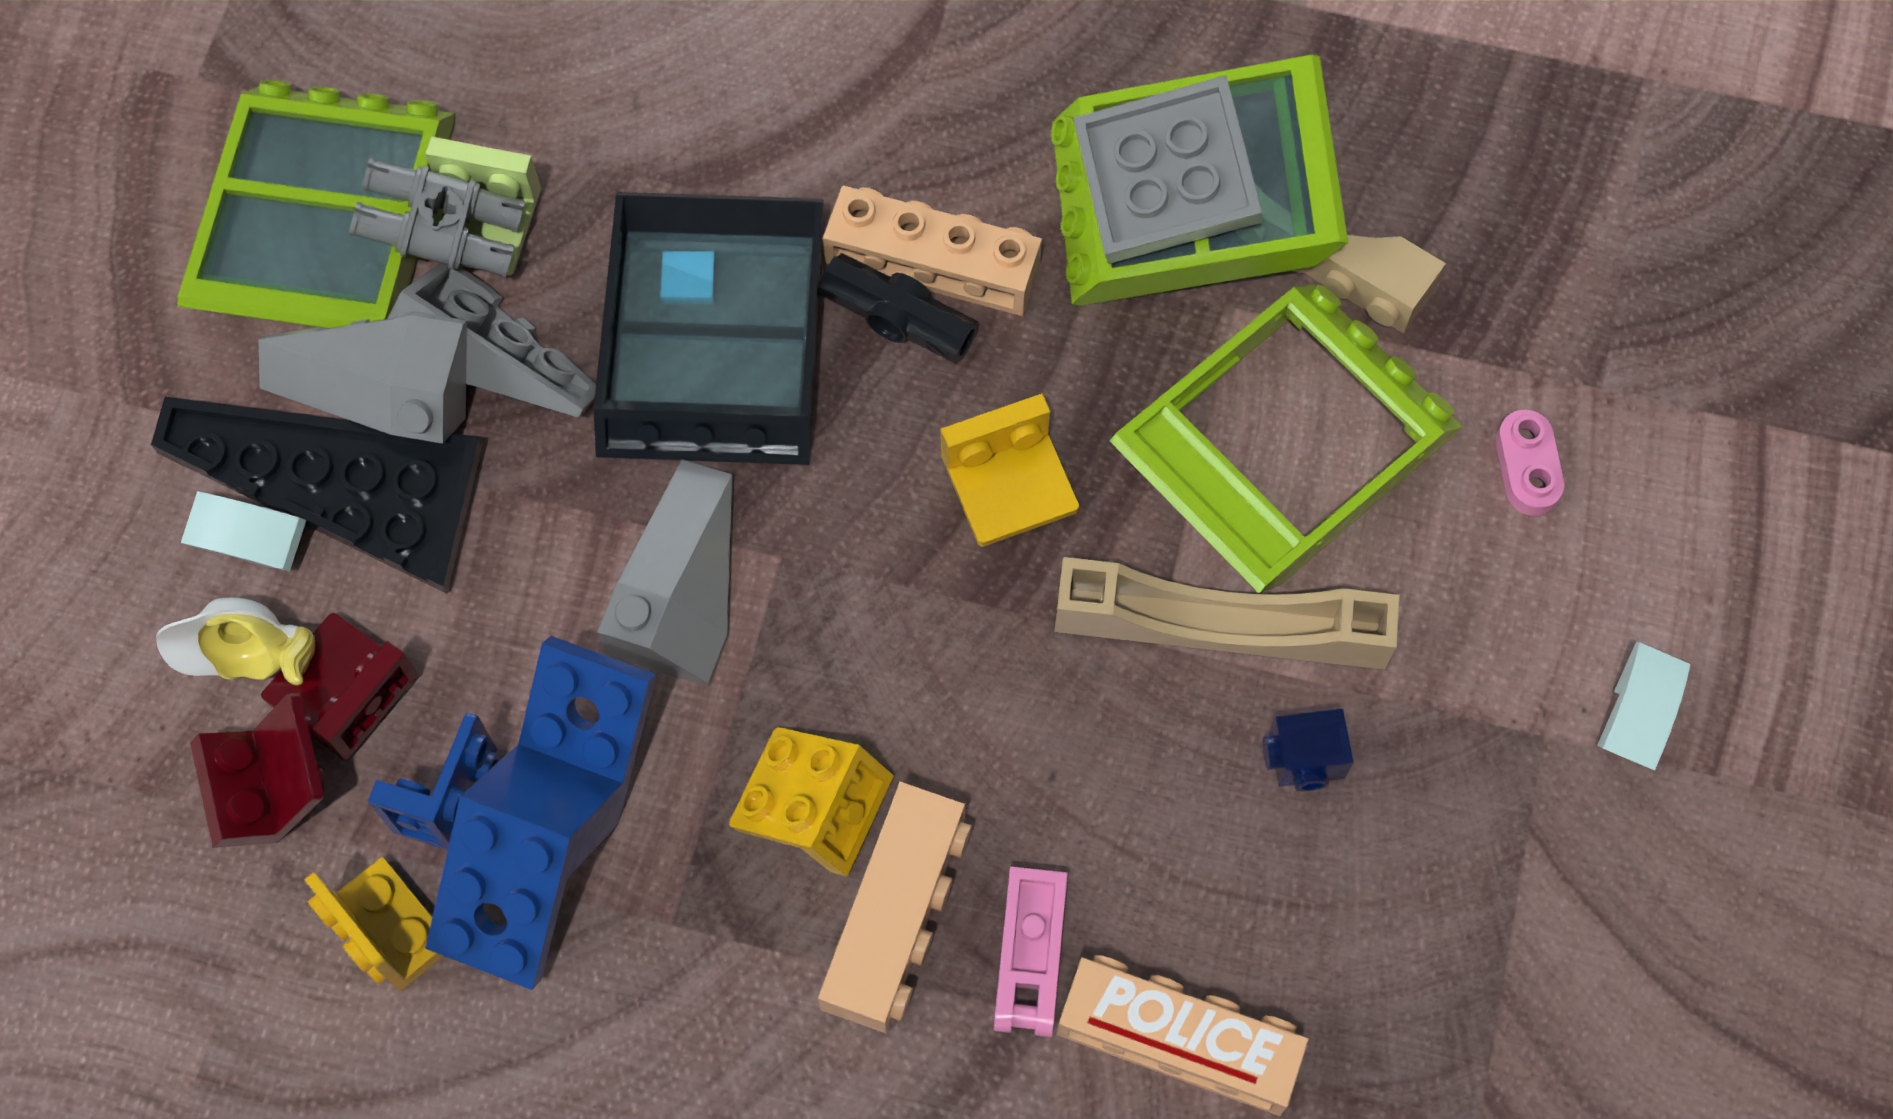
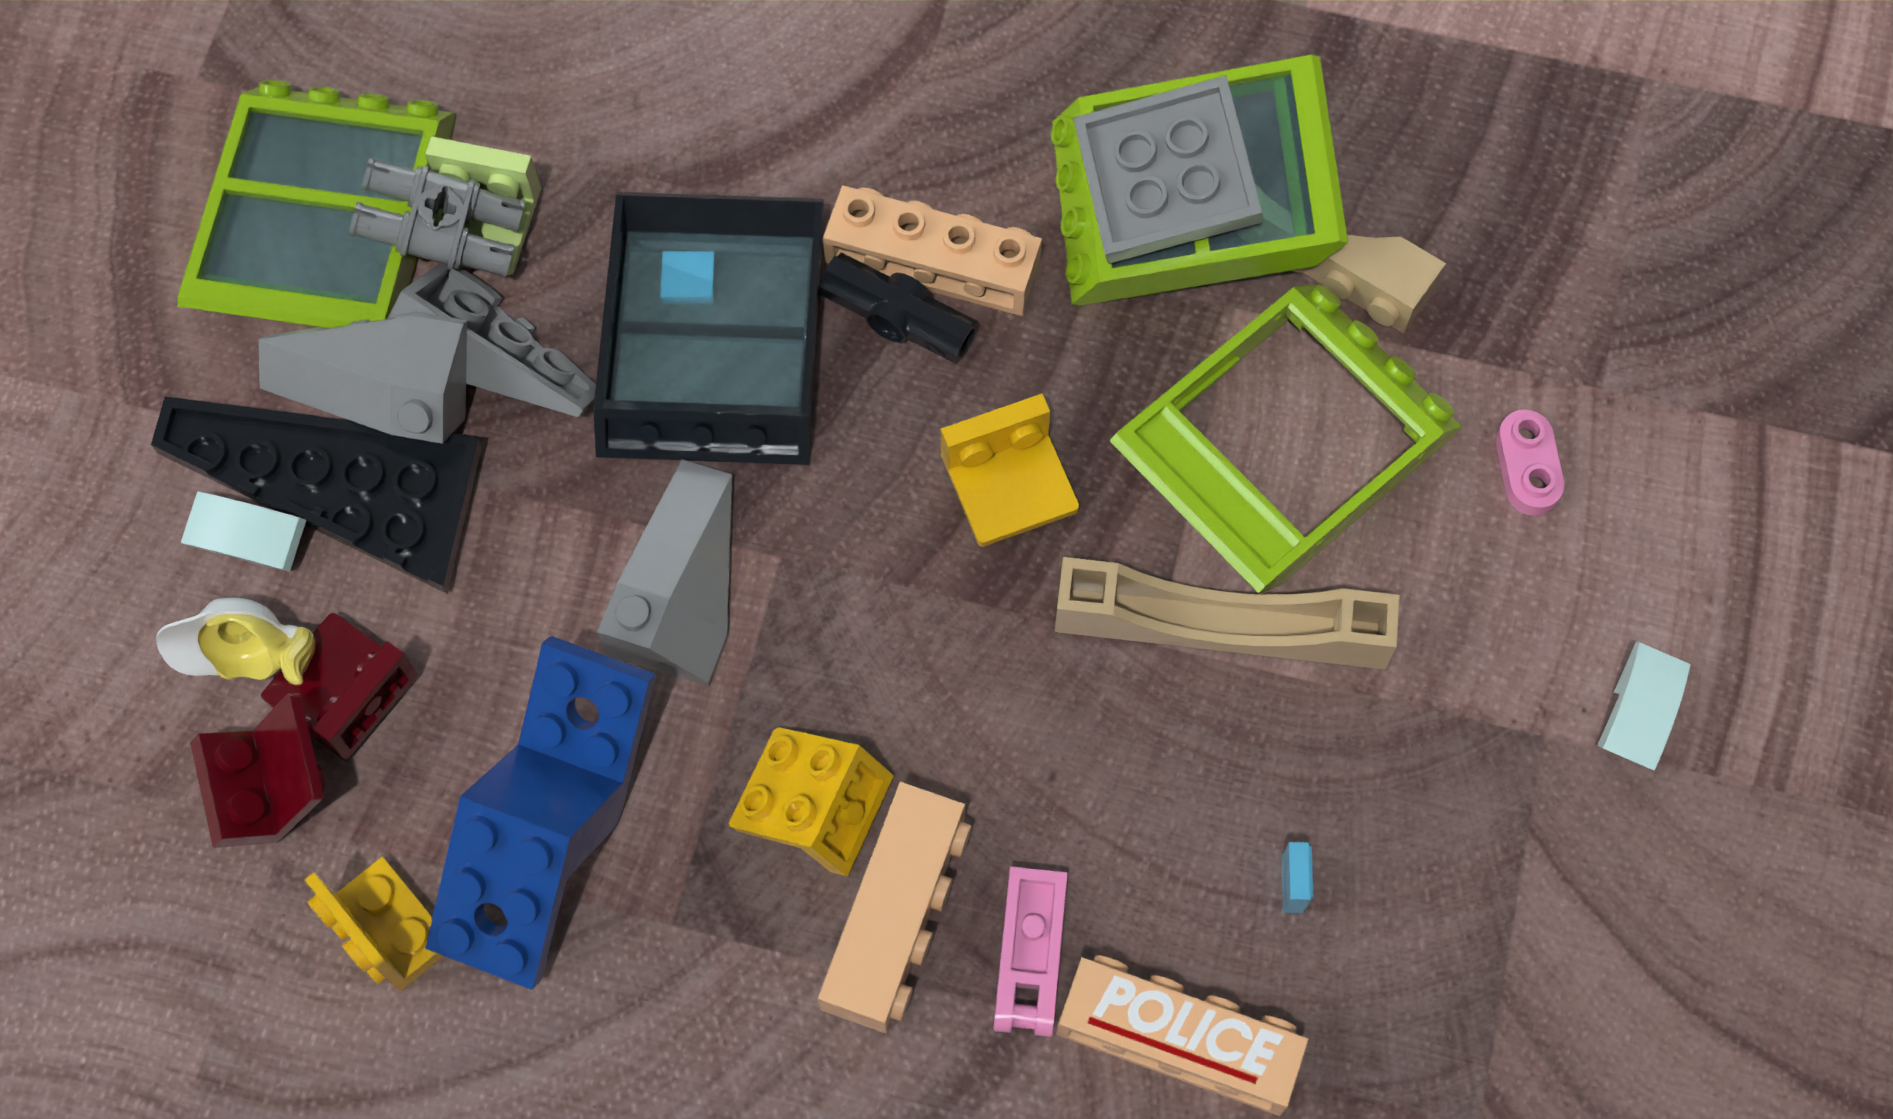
blue bracket [367,713,500,850] -> none
clear blue brick [1262,708,1354,792] -> none
none -> medium azure tile [1281,842,1313,913]

